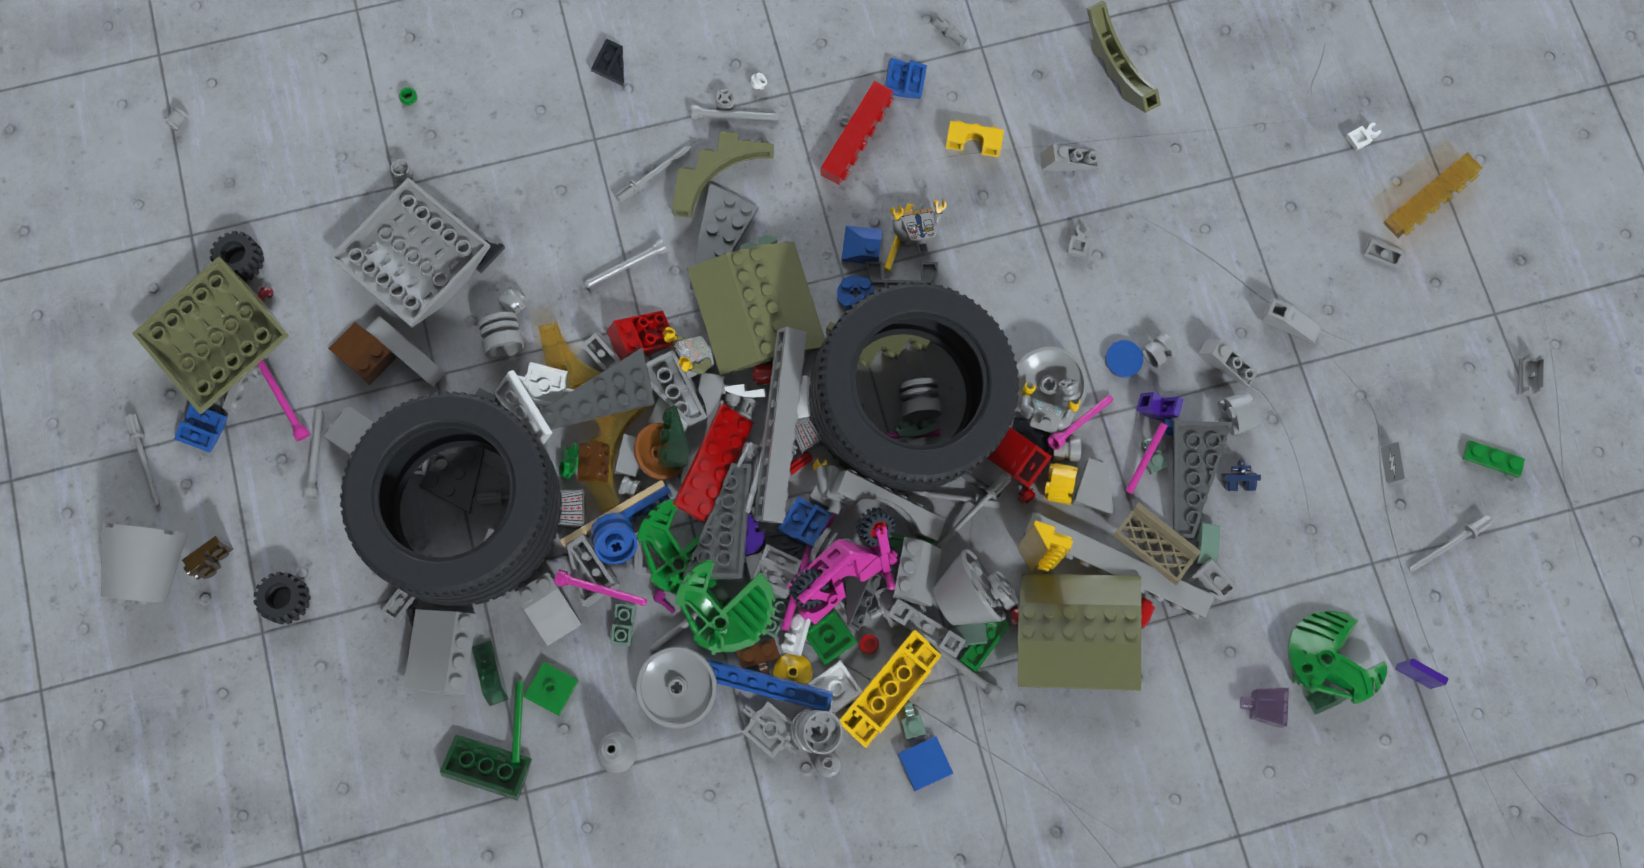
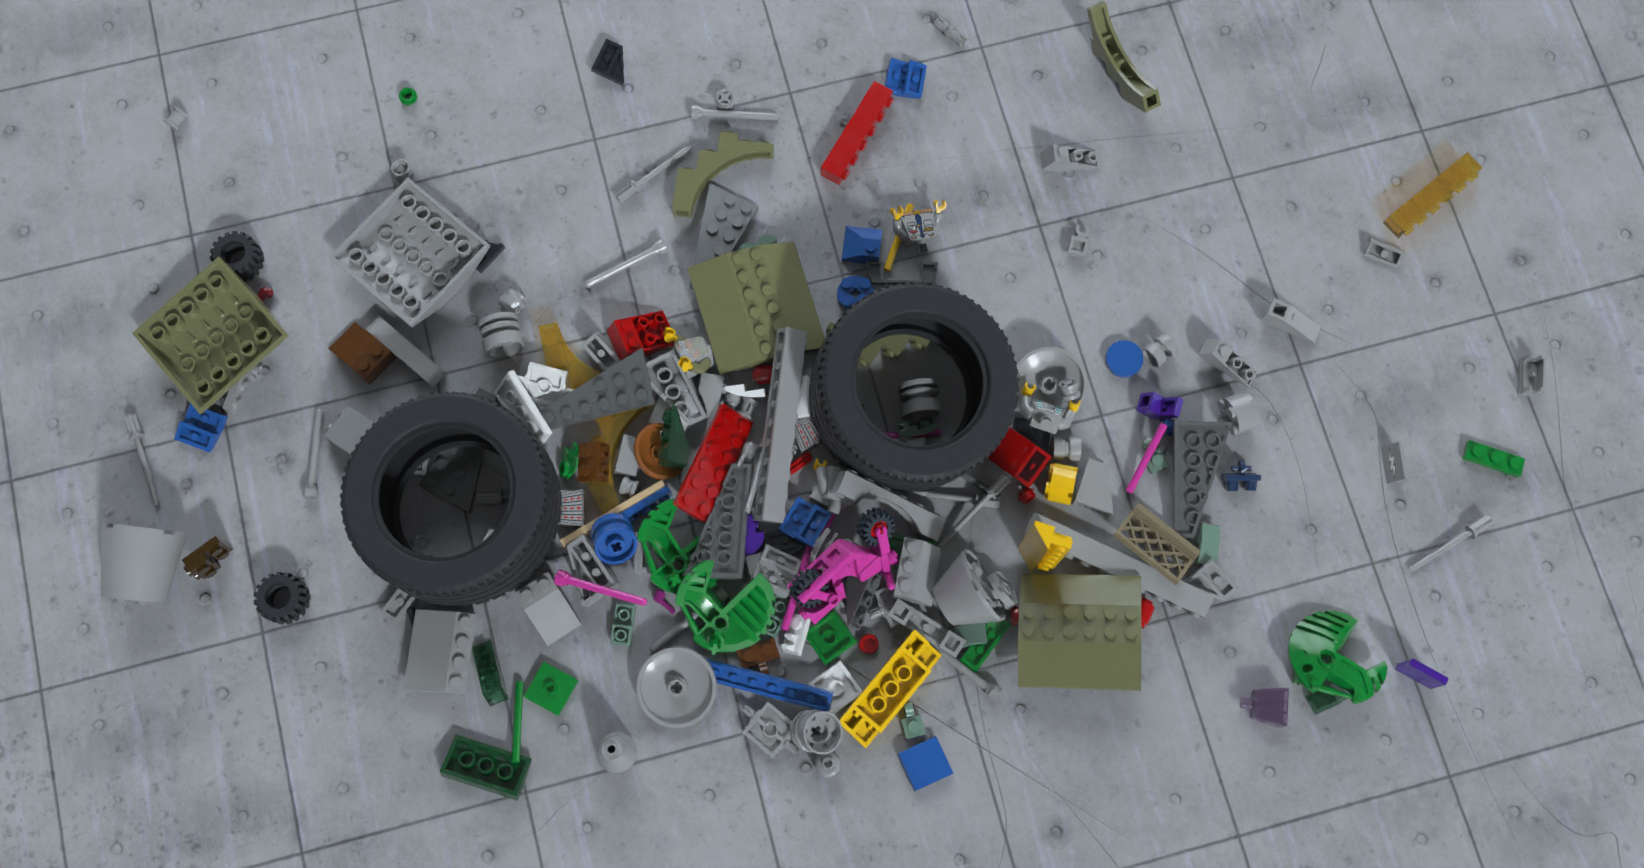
dark pink piece [257,360,310,442] -> none
white plate [751,73,767,90] -> none
yellow dish [773,654,813,685] -> none
yellow arch [945,120,1004,157] -> none
dark pink piece [1048,395,1113,450] -> none
white plate [1346,123,1381,151] -> none

